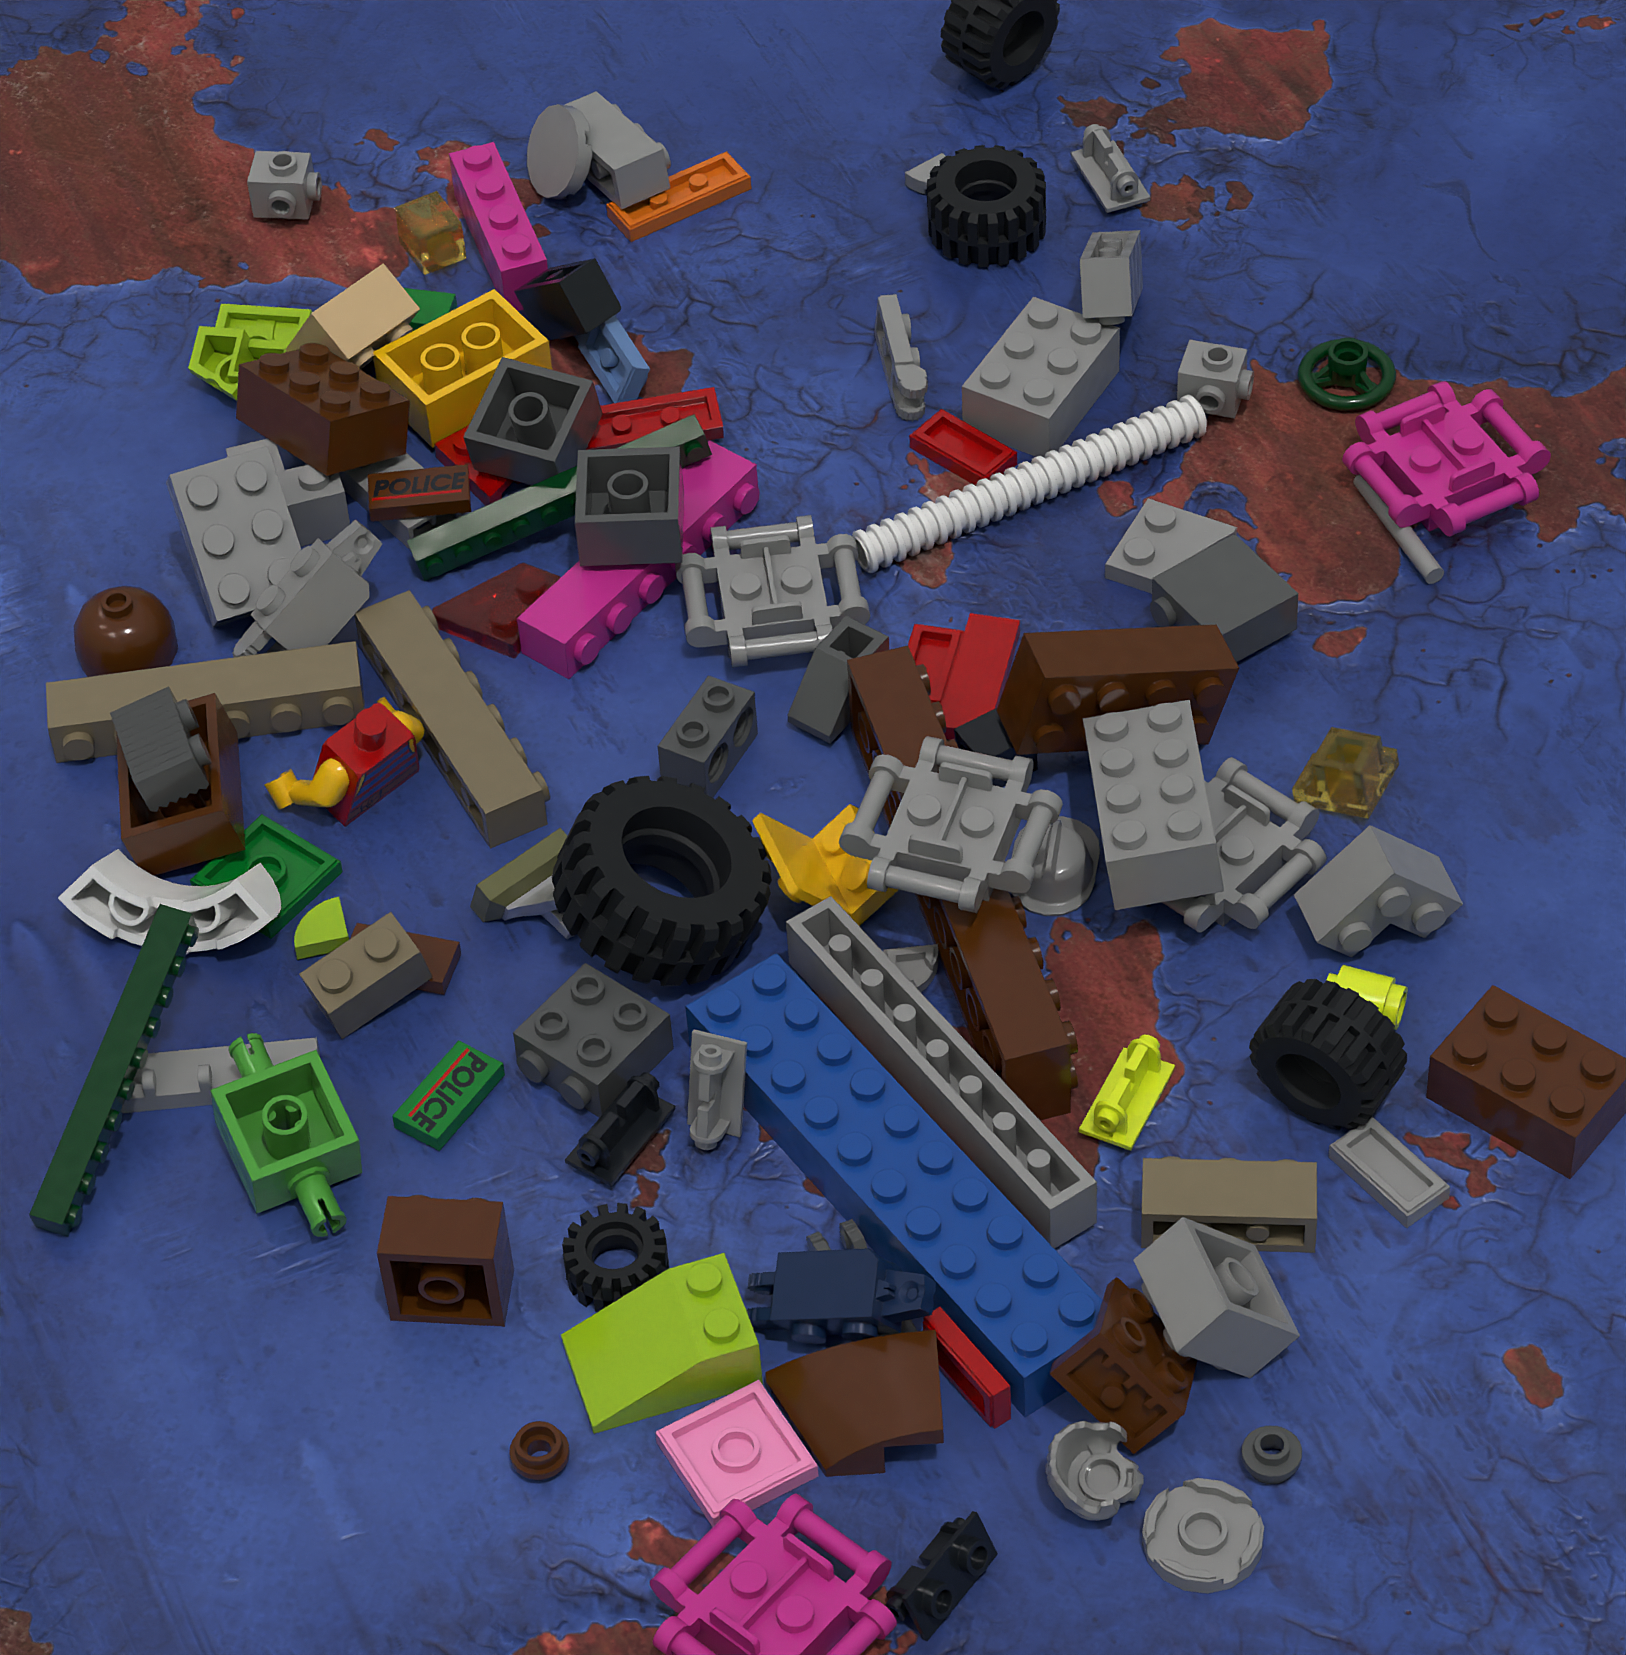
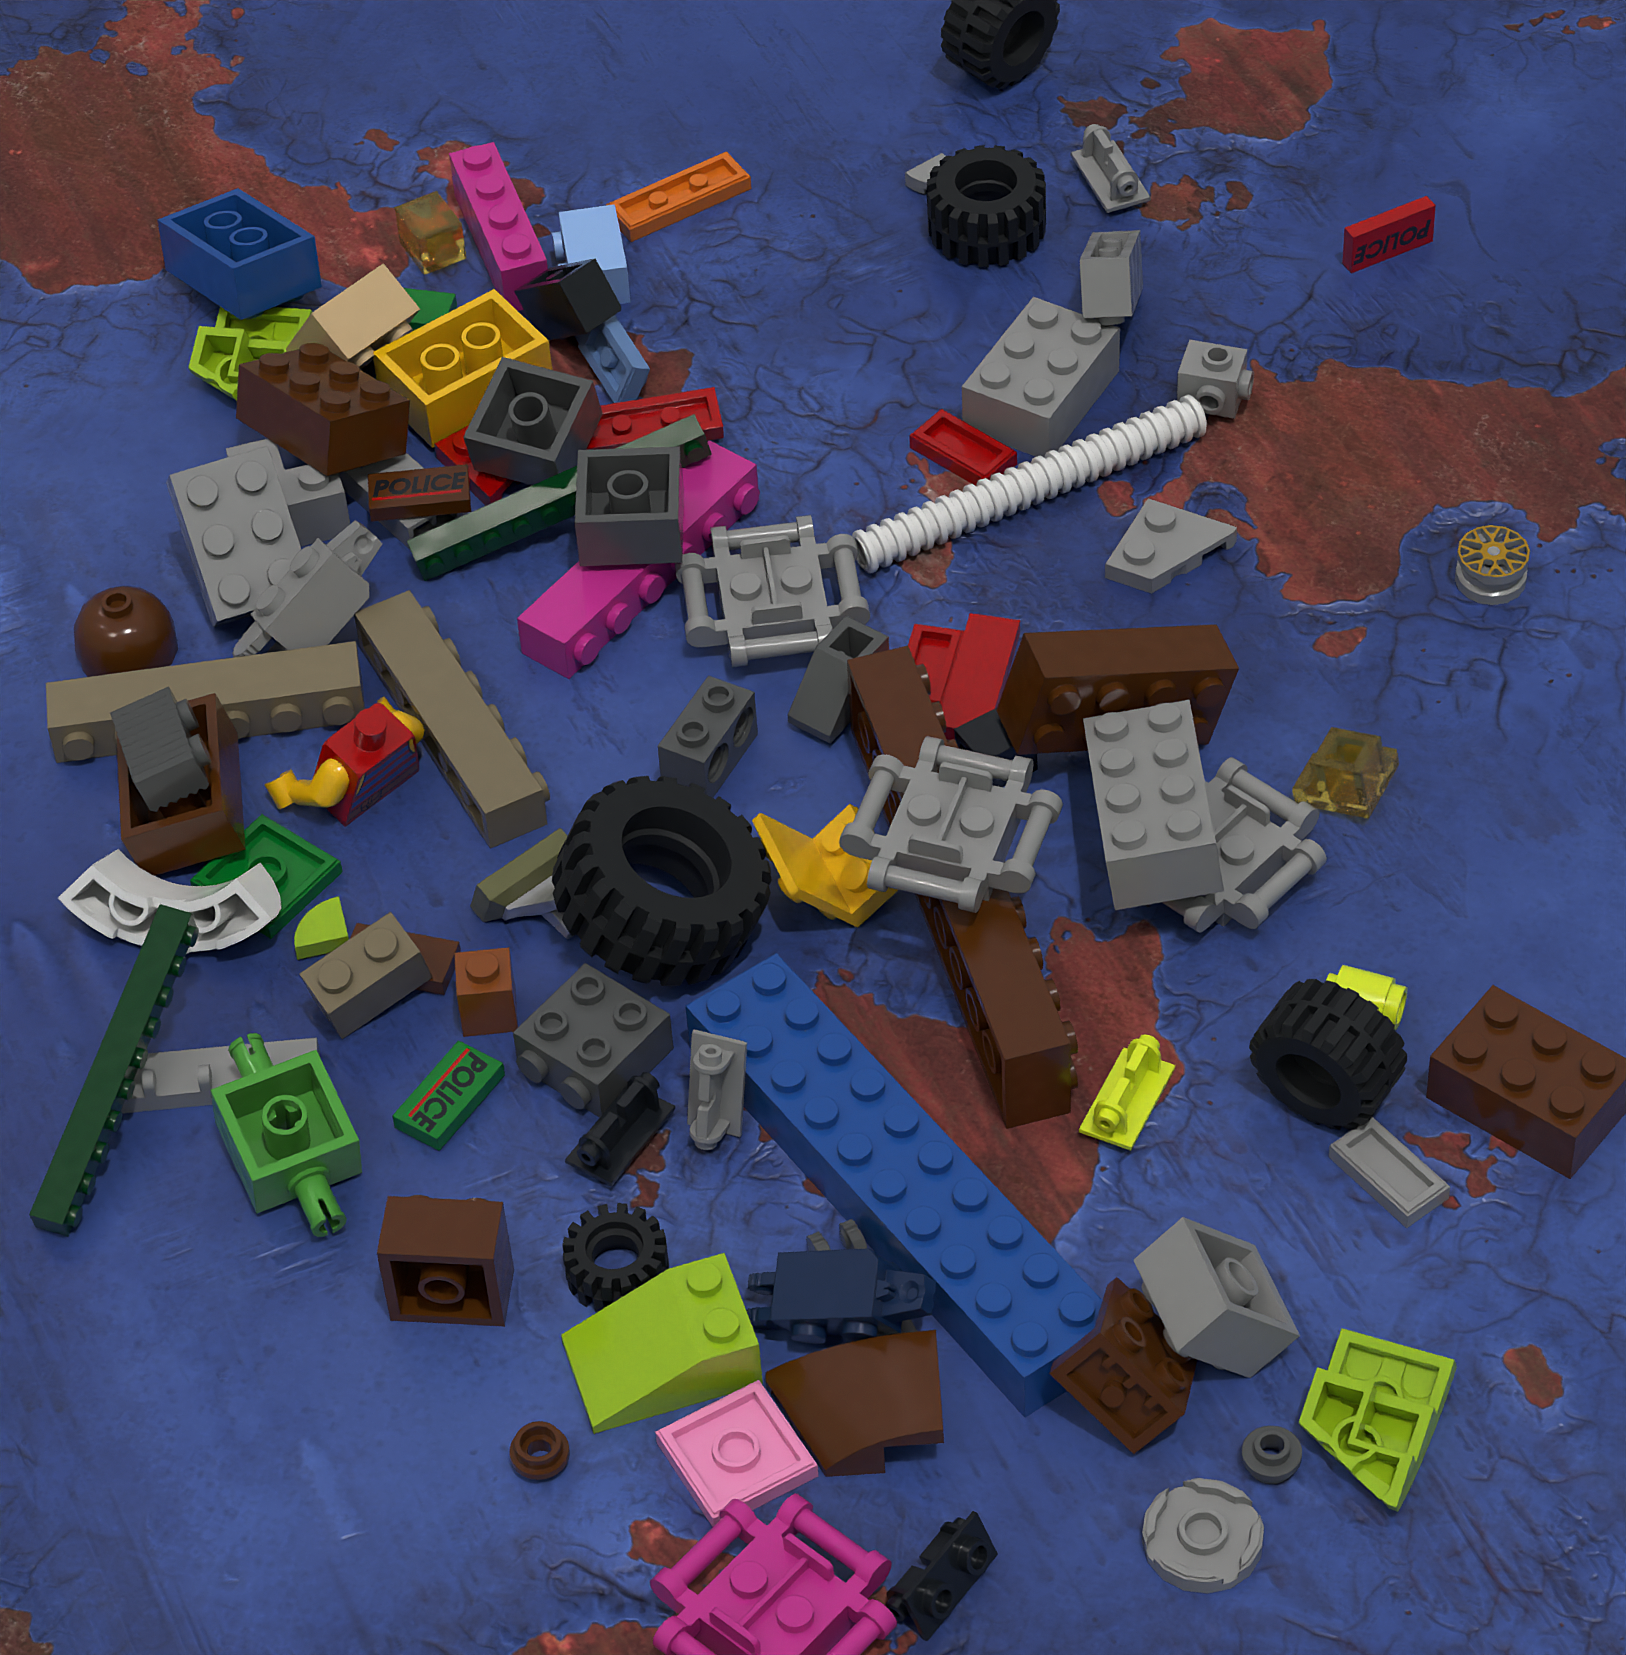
light grey brick [247,151,322,219] -> none
clear red wing [432,562,561,659] -> none
light grey tile [527,104,592,200] -> none
light grey brick [565,91,671,209] -> none
light grey brick [786,896,1097,1248] -> none
light grey hinge [874,294,928,422] -> none
light grey tile [884,944,939,992] -> none
red tile [923,1307,1011,1429] -> none
light grey piece [1011,816,1100,916] -> none
light grey hair [1045,1421,1144,1521] -> none
dark tan brick [1141,1156,1317,1253] -> none
dark grey brick [1150,534,1298,662] -> none
light grey brick [1294,825,1463,957] -> none
dark green piece [1298,338,1396,411] -> none
dark pink brick [1342,381,1551,537] -> none
light grey bar [1353,474,1444,584] -> none
none -> blue brick [157,188,322,320]
none -> dark orange brick [454,947,518,1037]
none -> light blue brick [552,204,631,304]
none -> lime slope [1299,1328,1457,1512]
none -> red tile [1342,196,1436,273]
none -> light grey wheel [1455,525,1530,605]

